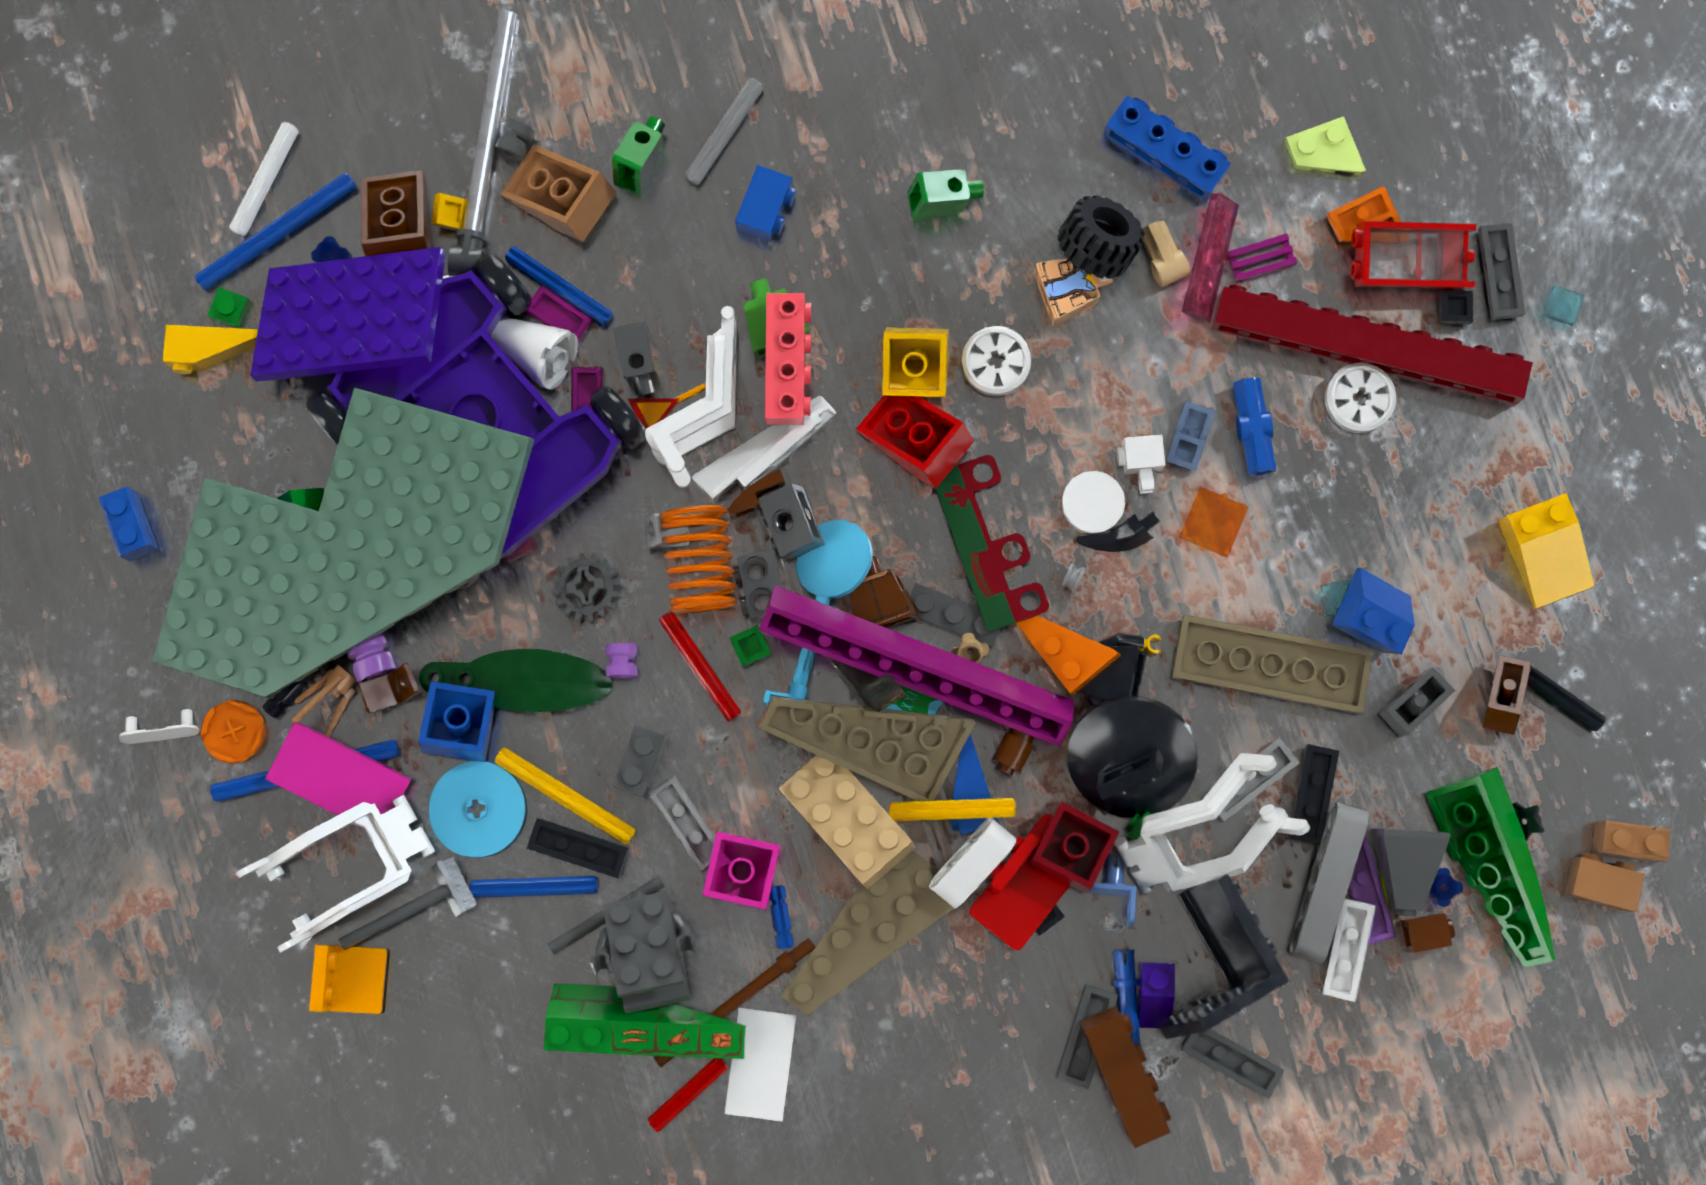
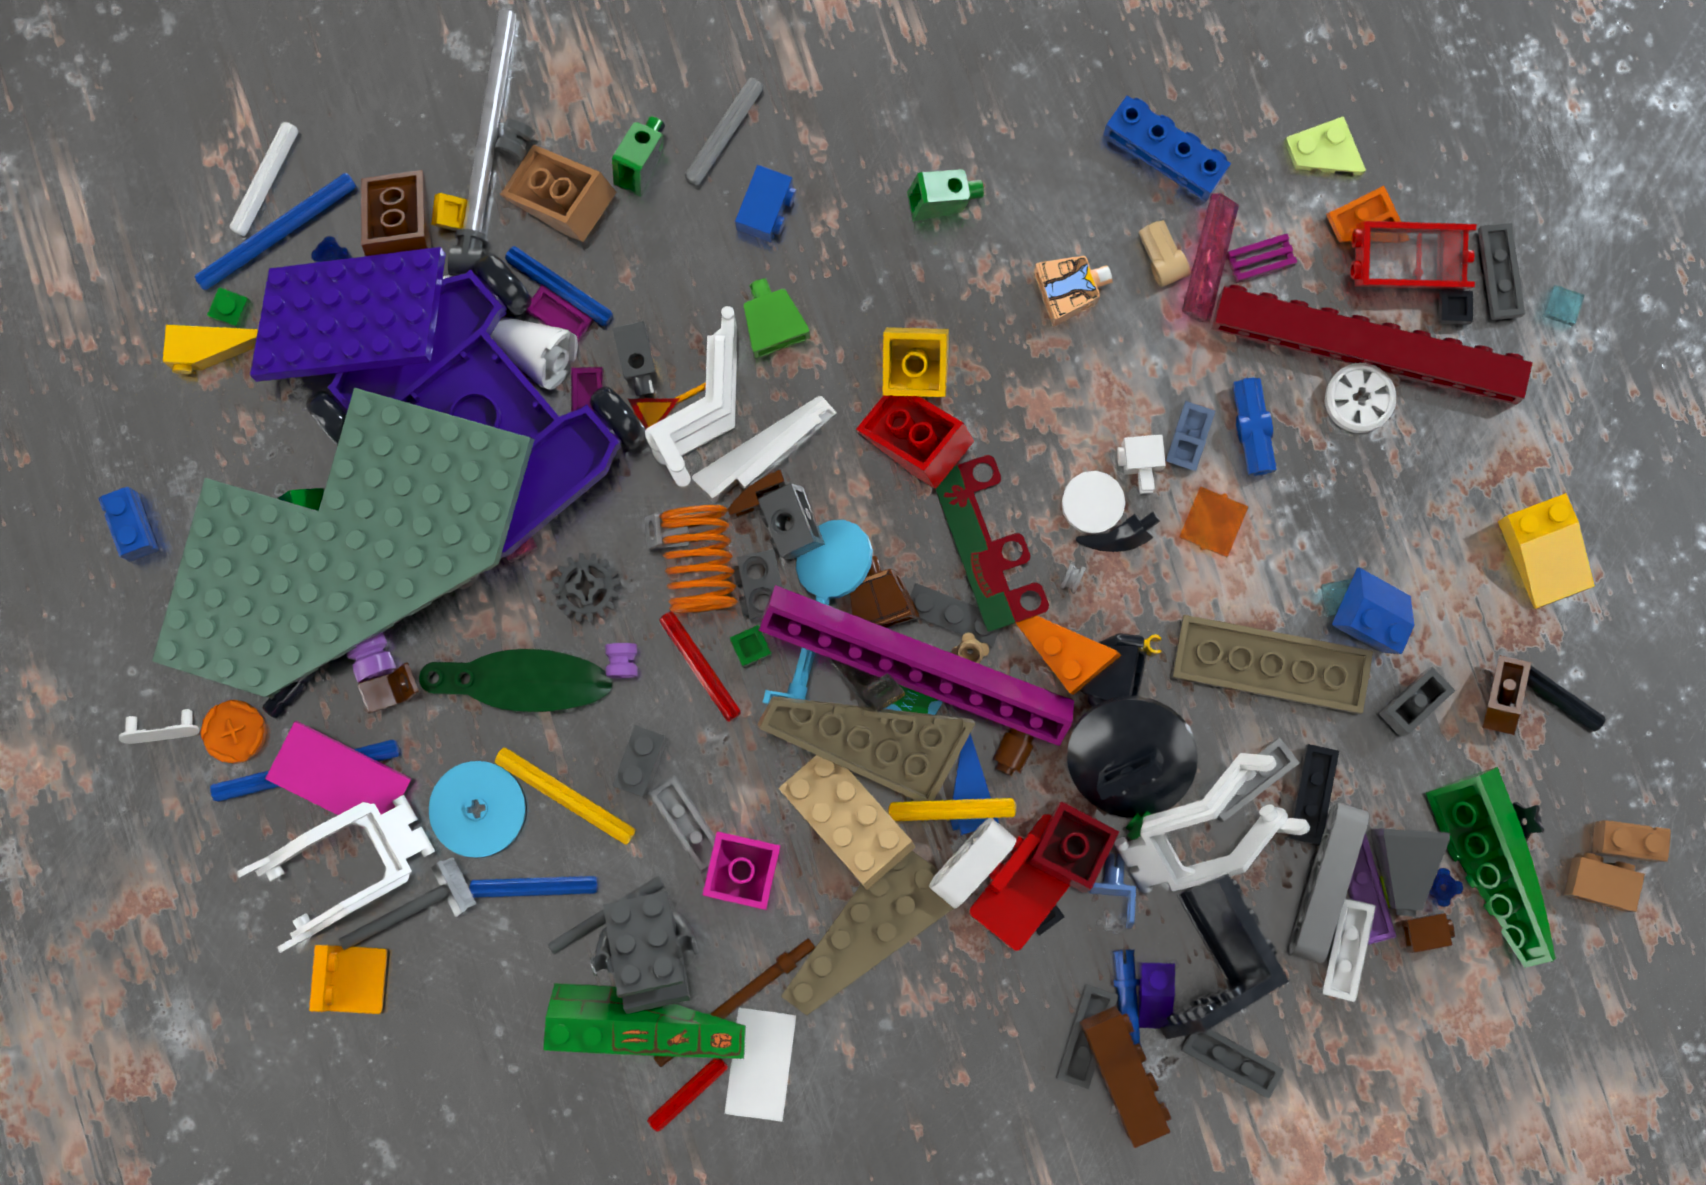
medium nougat plant [292,665,357,737] -> none
blue slope [418,681,495,762] -> none
black plate [527,818,630,879] -> none
coral brick [765,293,811,425] -> none
blue axle [769,885,793,949] -> none
white wheel [962,326,1031,396] -> none
black tyre [1057,195,1145,279] -> none

